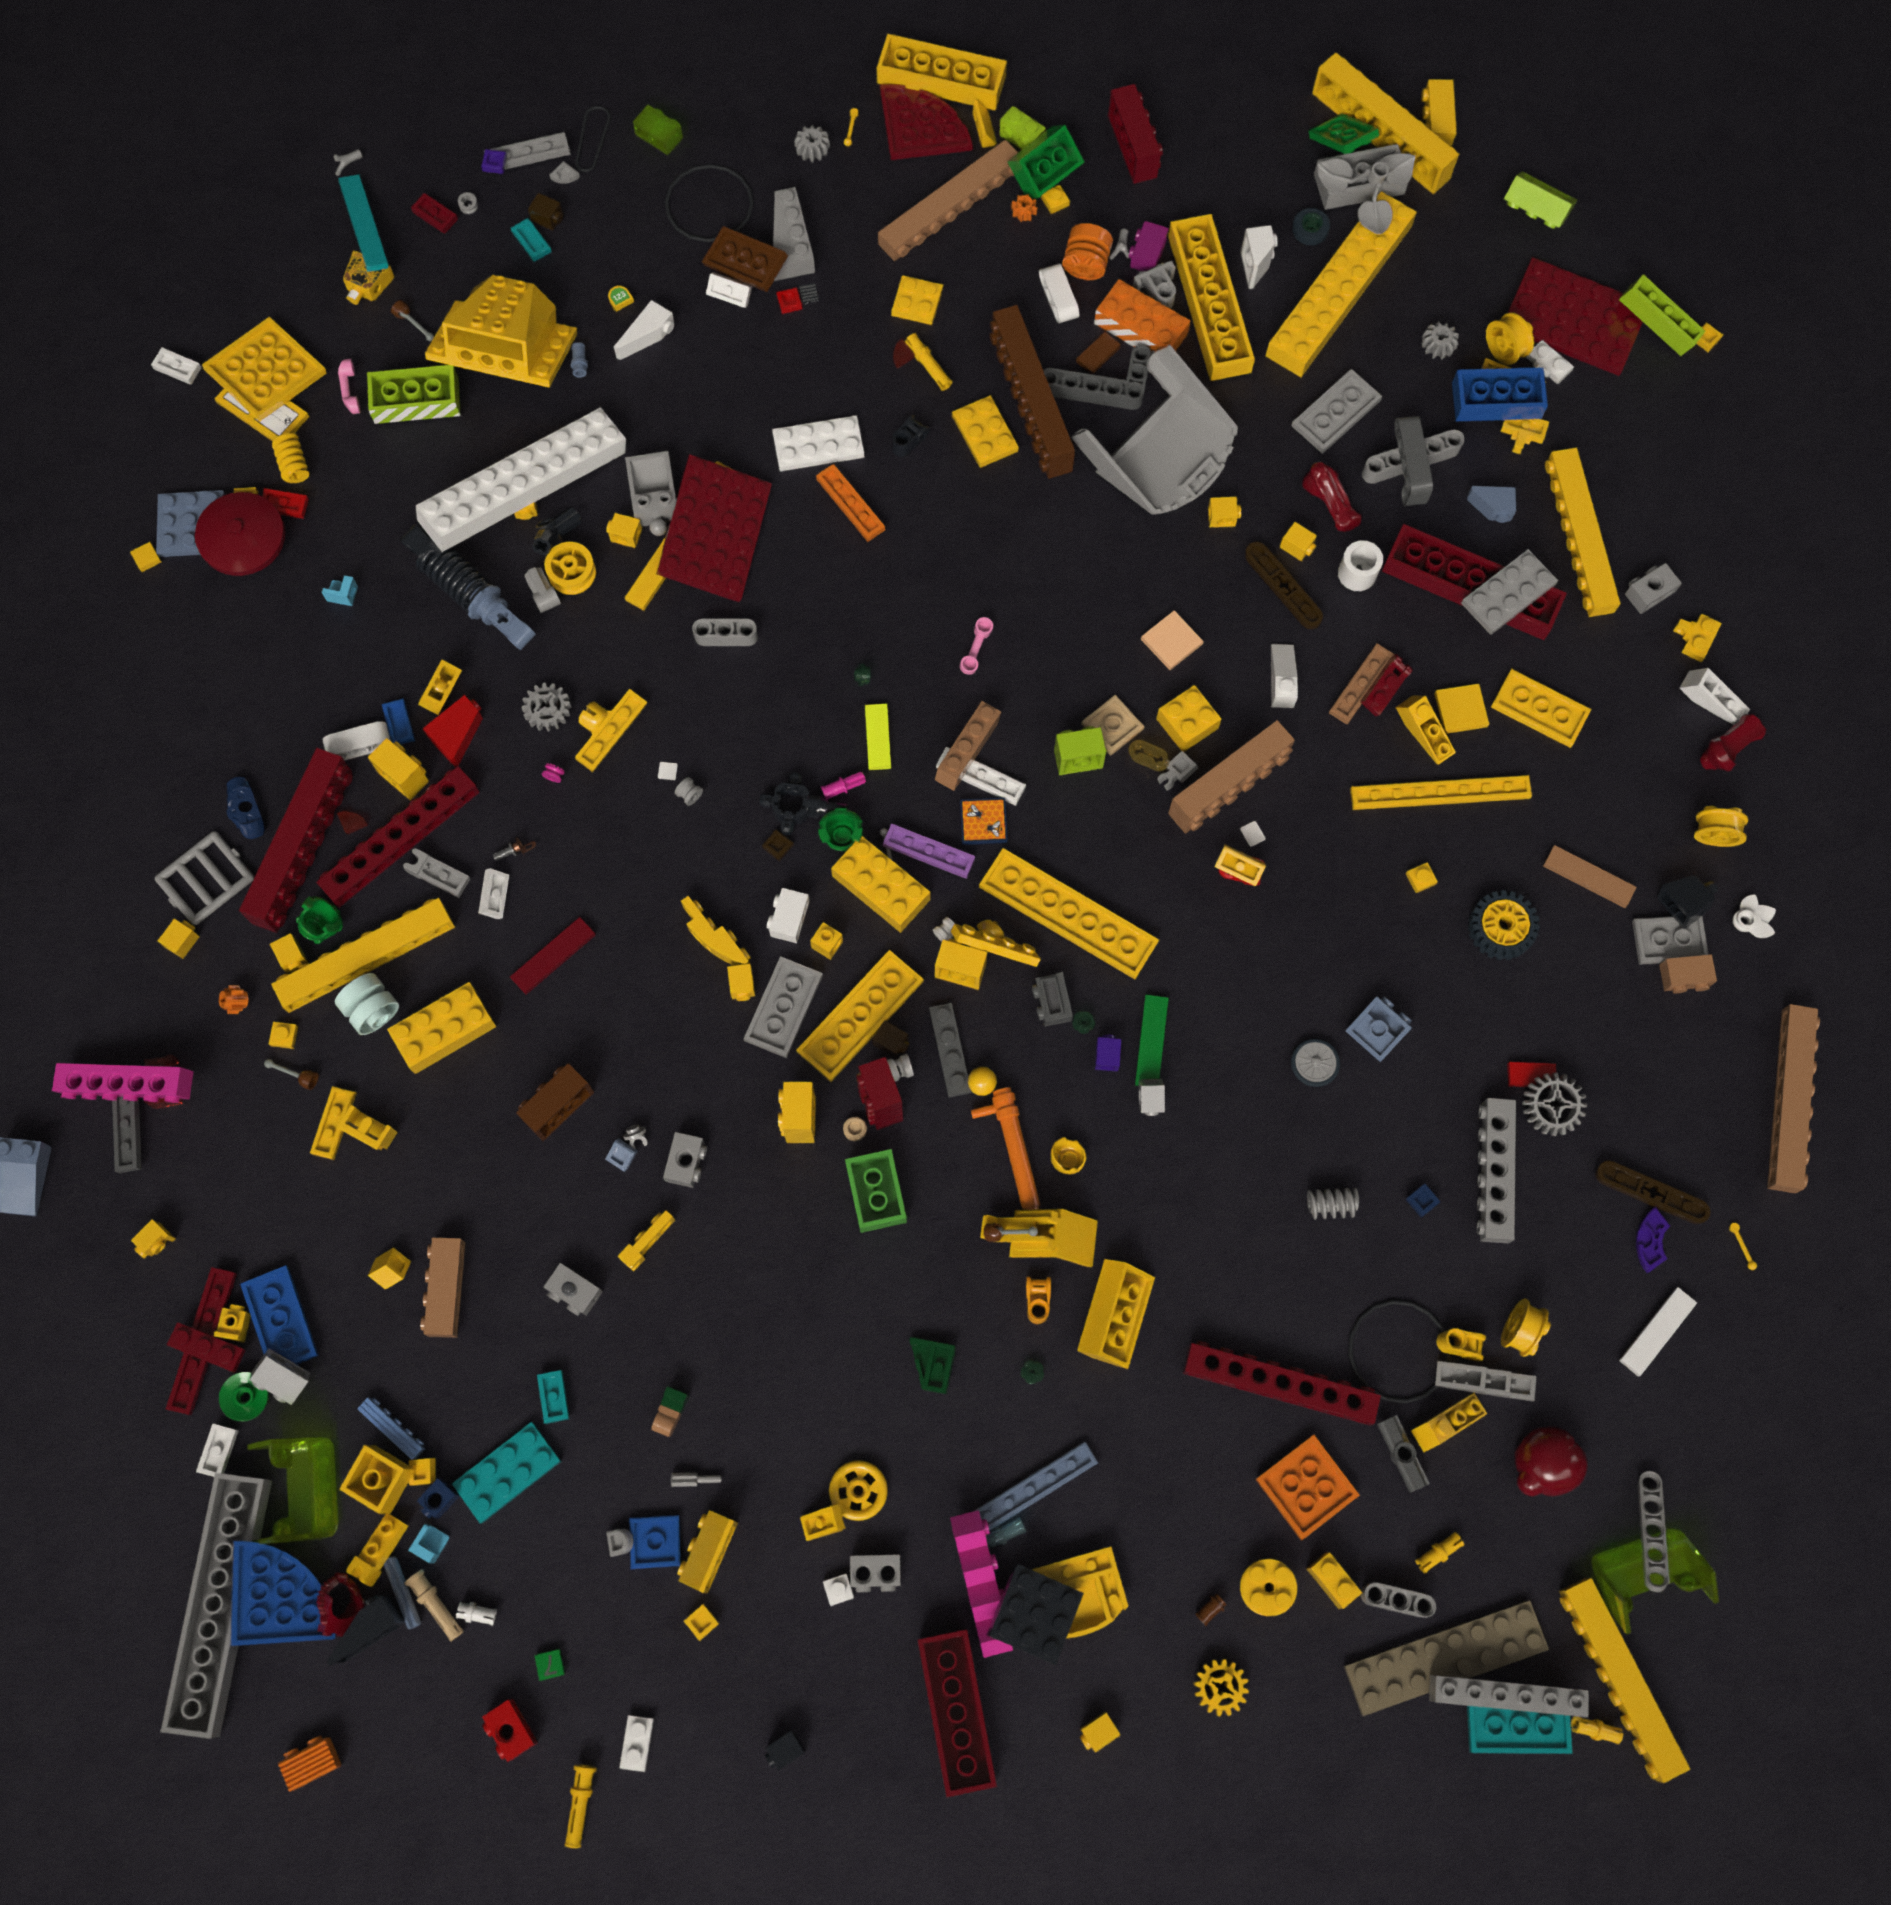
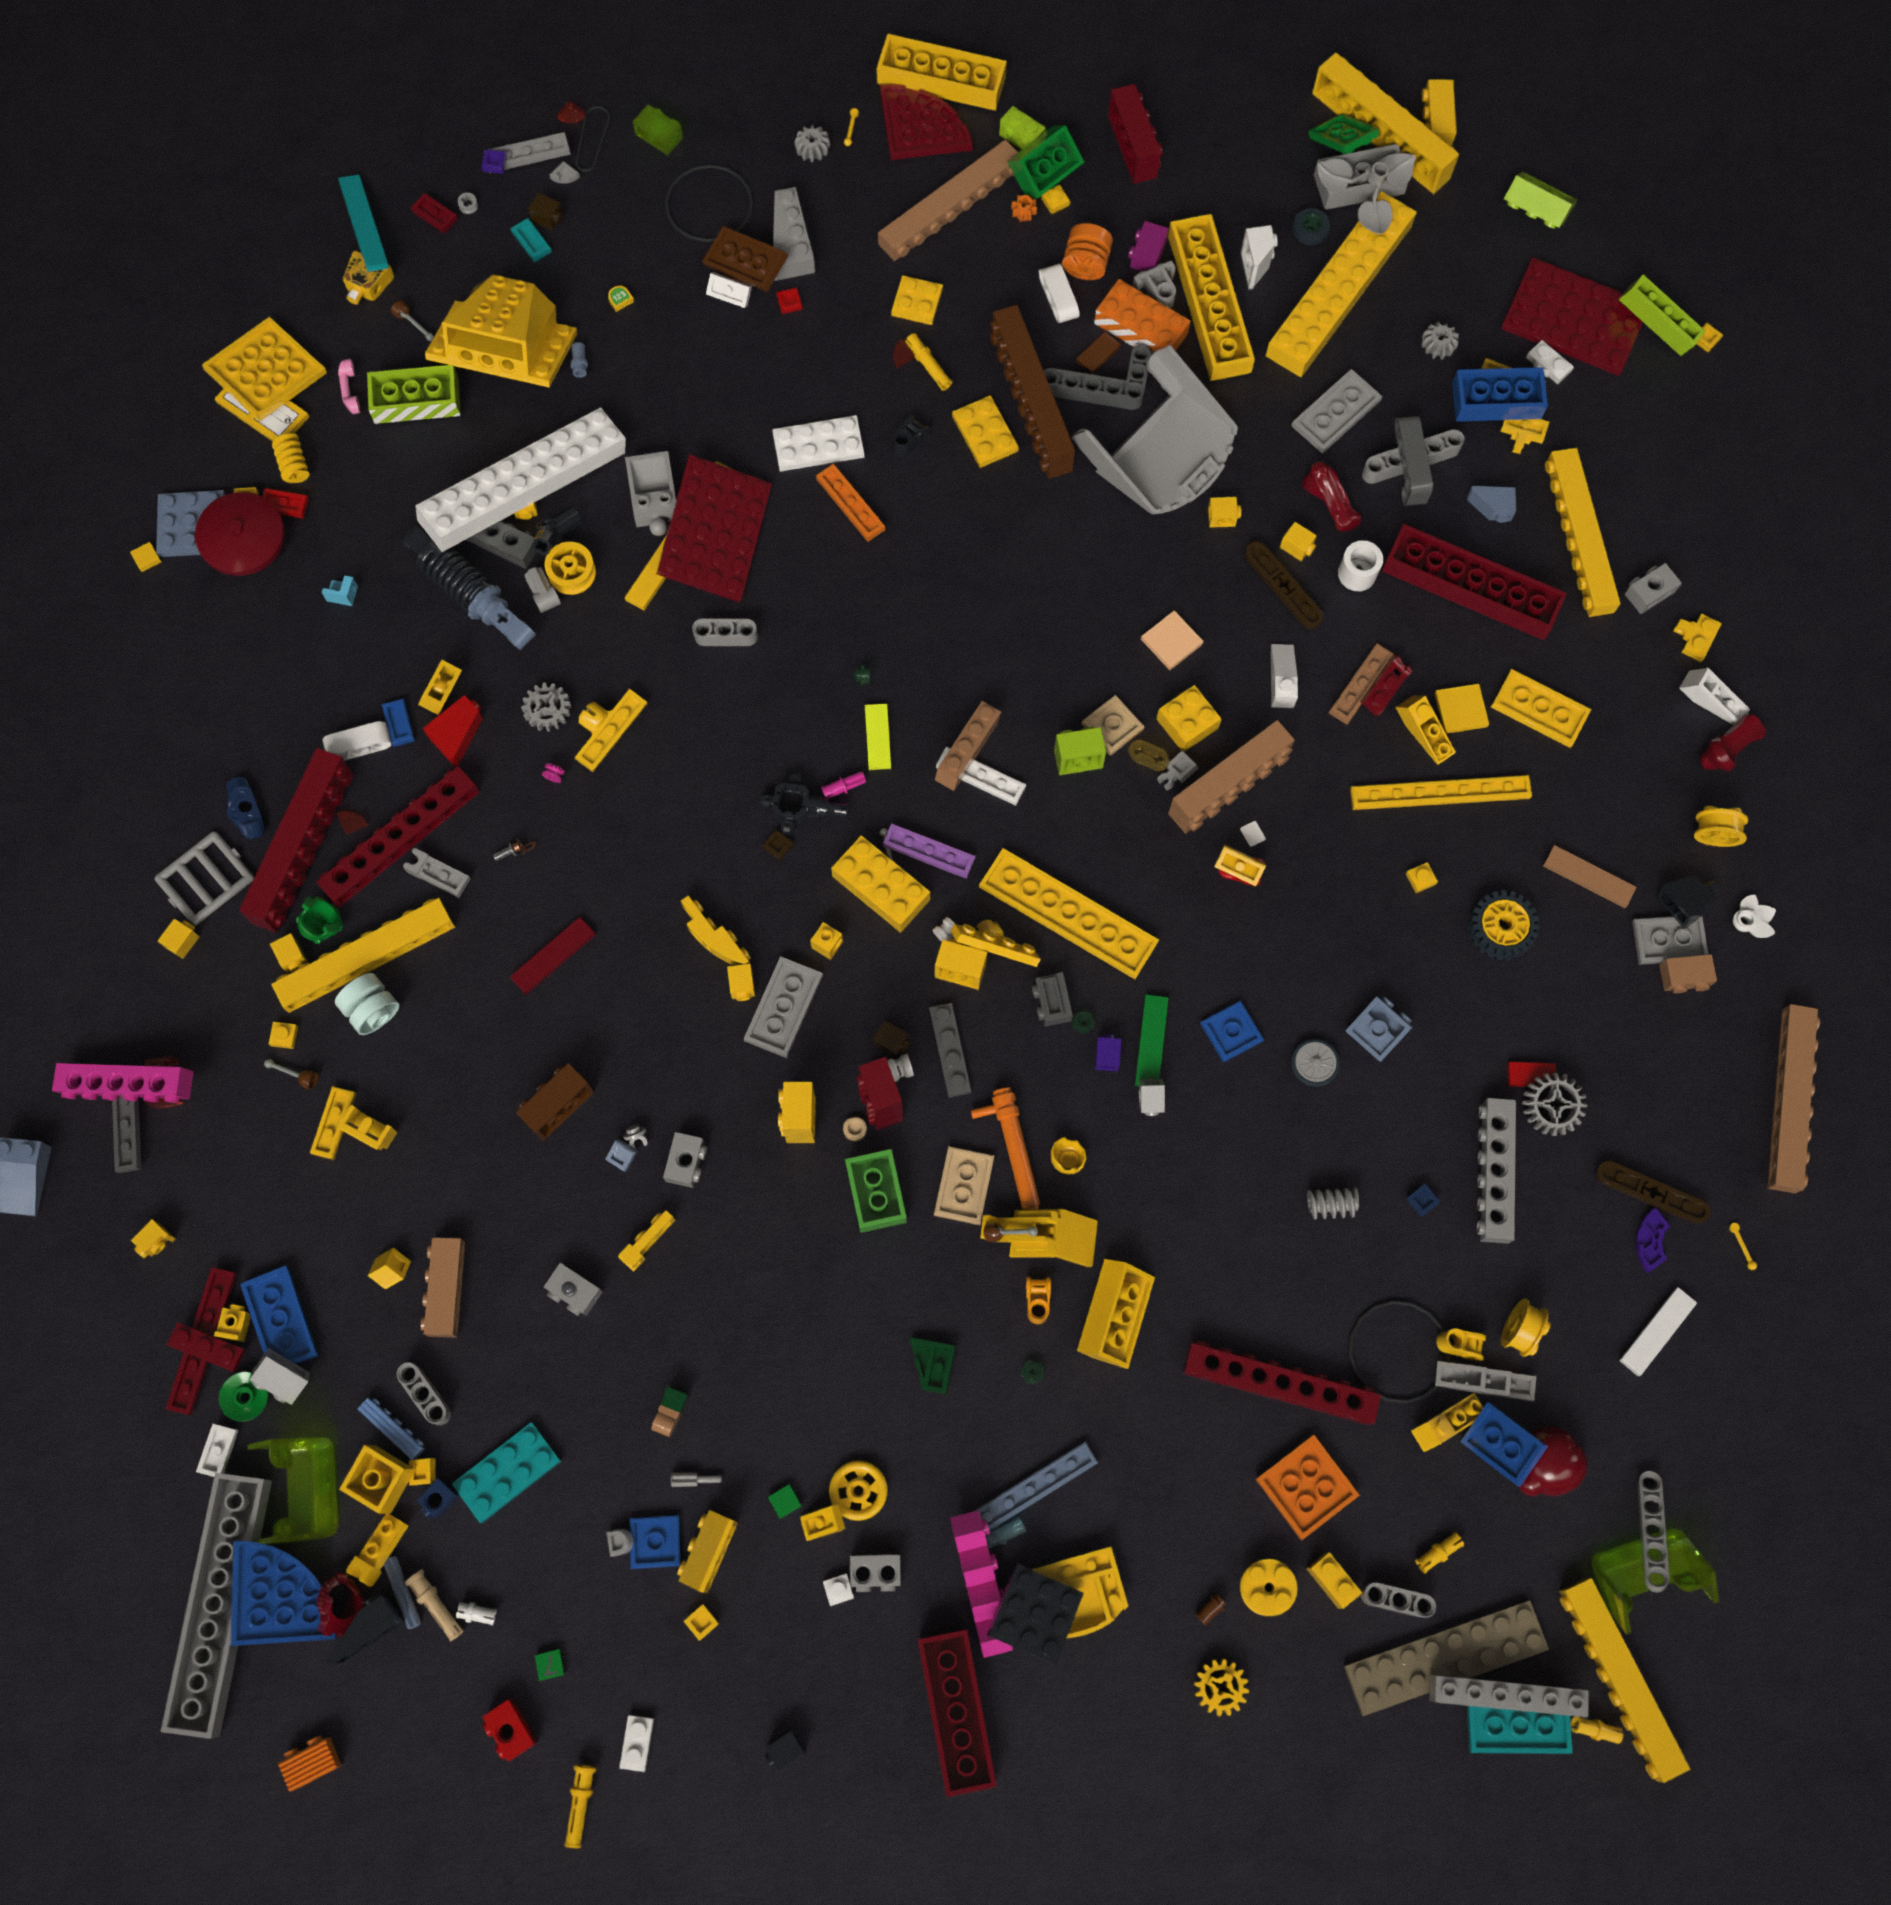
white plate [151,348,202,385] -> none
orange gear [219,985,248,1014] -> none
light grey bar [334,149,362,176] -> none
yellow brick [368,738,429,800] -> none
yellow brick [387,982,497,1074] -> none
medium azure panel [409,1524,450,1563] -> none
white plate [478,868,509,919] -> none
teal plate [537,1370,570,1424] -> none
yellow brick [607,513,642,548] -> none
white slope [614,300,674,360] -> none
white sticker [658,762,677,780] -> none
light grey wheel [675,777,703,806] -> none
white brick [767,888,810,943] -> none
yellow plate [796,950,924,1082] -> none
sticker [799,283,819,304] -> none
green helmet [818,808,863,851] -> none
bright pink bar [960,617,993,675] -> none
tile [960,798,1007,845] -> none
yellow piece [968,1067,997,1096] -> none
yellow slope [973,100,997,148] -> none
yellow brick [1079,1712,1120,1752] -> none
light grey bar [1109,229,1129,260] -> none
dark grey piece [1377,1415,1429,1493] -> none
light grey plate [1461,549,1558,635] -> none
yellow wheel [1486,312,1534,365] -> none
none -> light grey beam [397,1362,451,1425]
none -> dark grey brick [465,521,536,569]
none -> clear red tile [557,101,586,123]
none -> green tile [768,1484,802,1519]
none -> tan tile [934,1146,994,1225]
none -> blue tile [1200,1000,1264,1063]
none -> blue plate [1461,1402,1548,1487]

